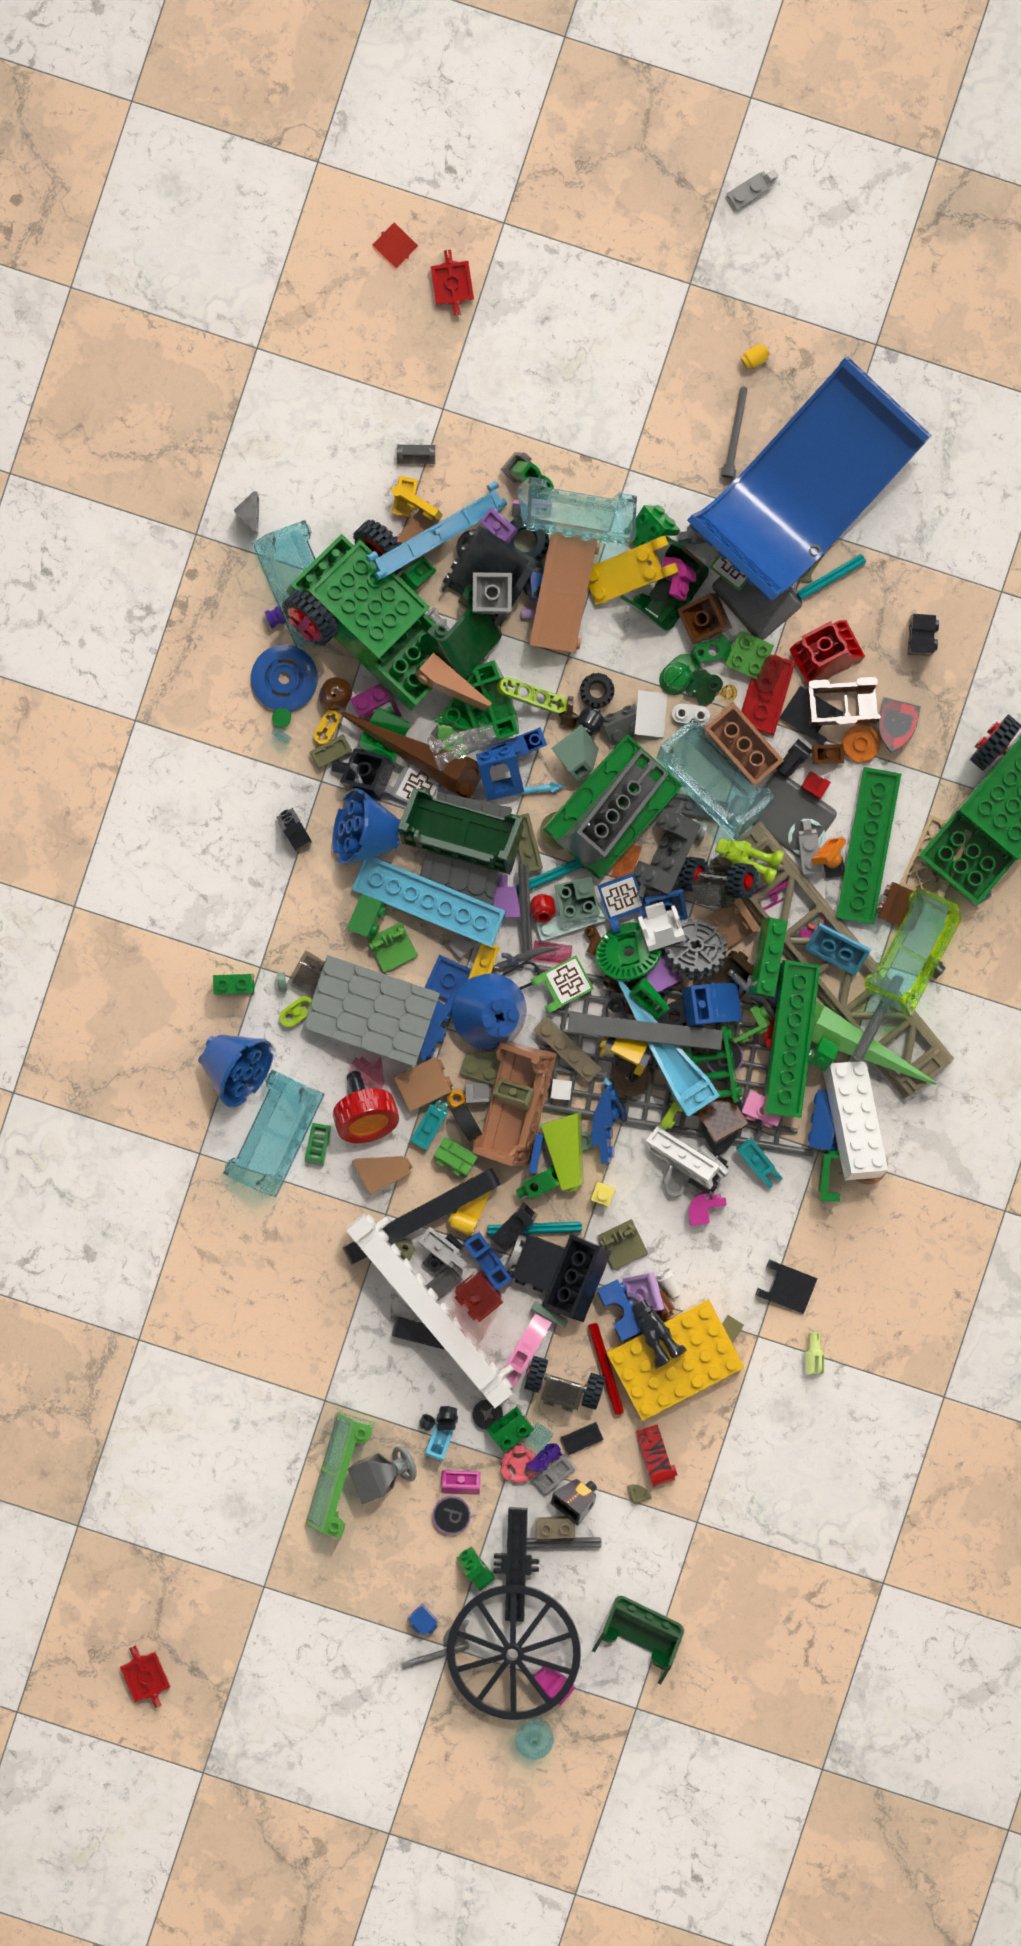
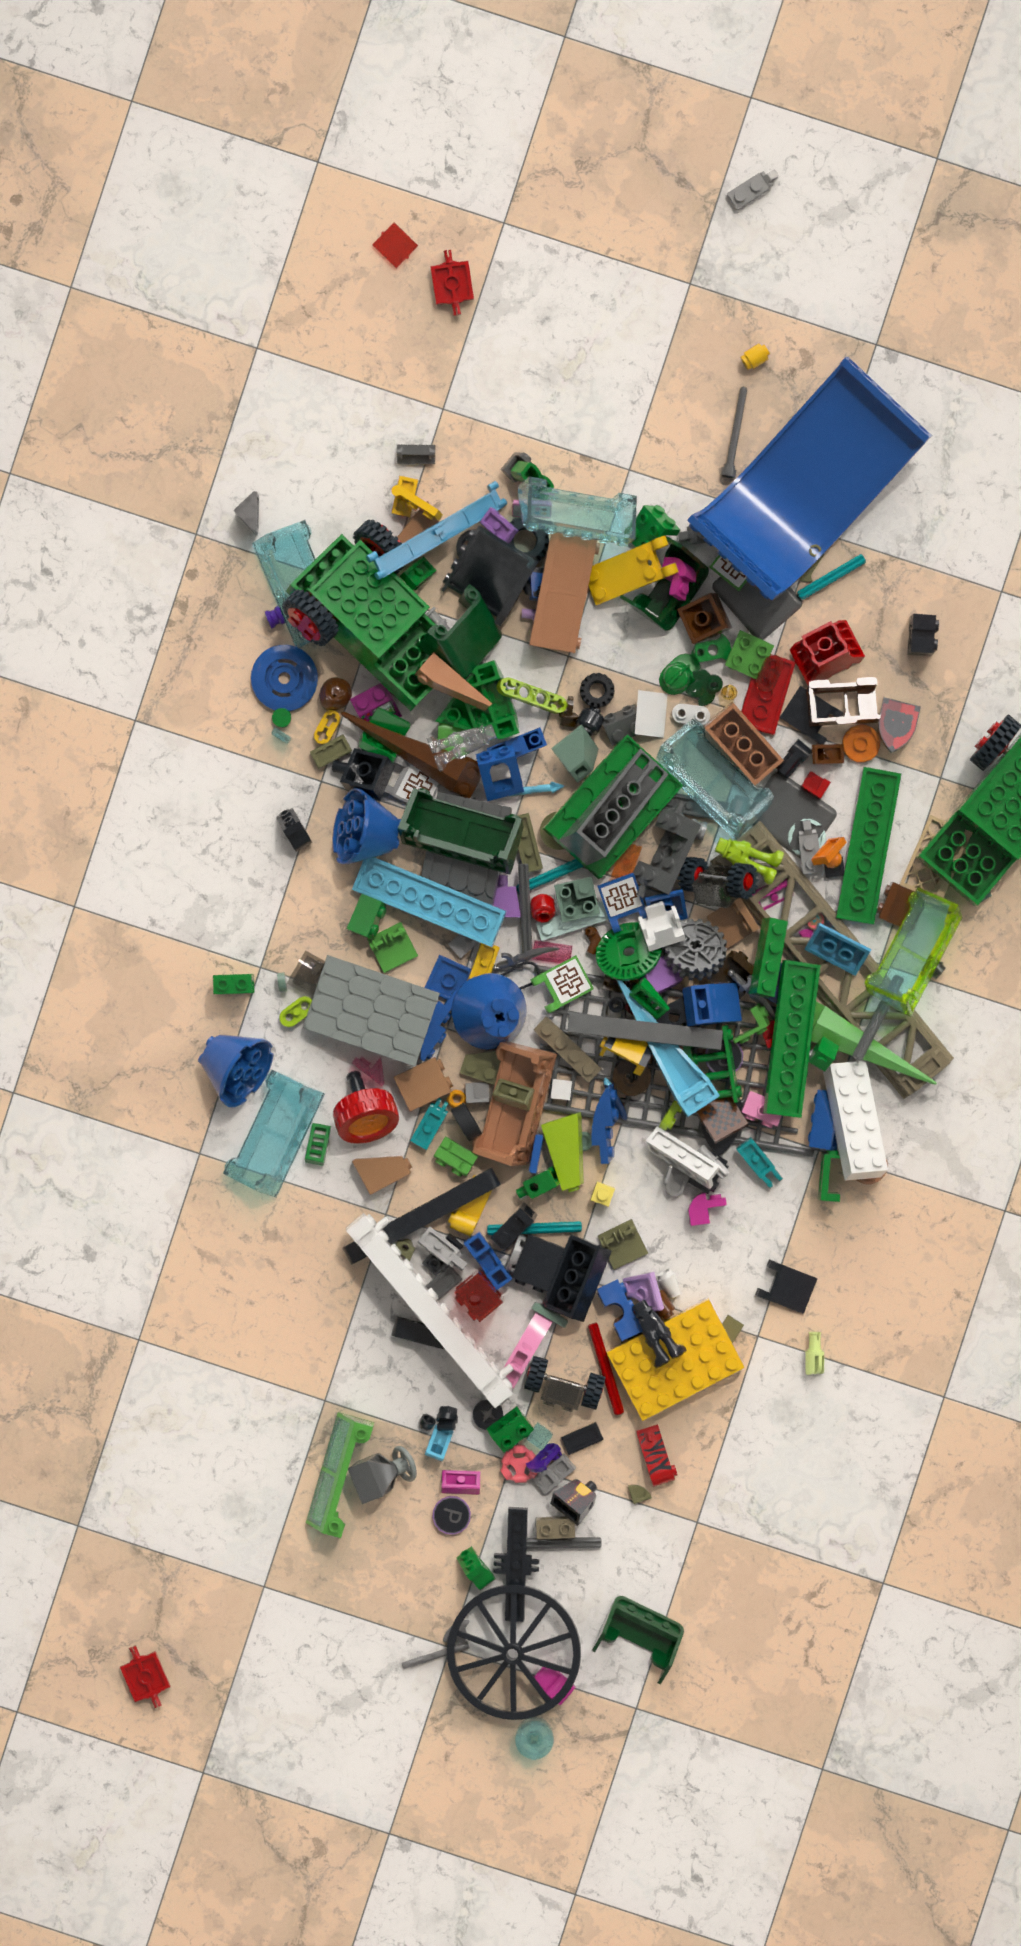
blue brick [408,1603,438,1635] -> none
light grey brick [473,573,512,614] -> none

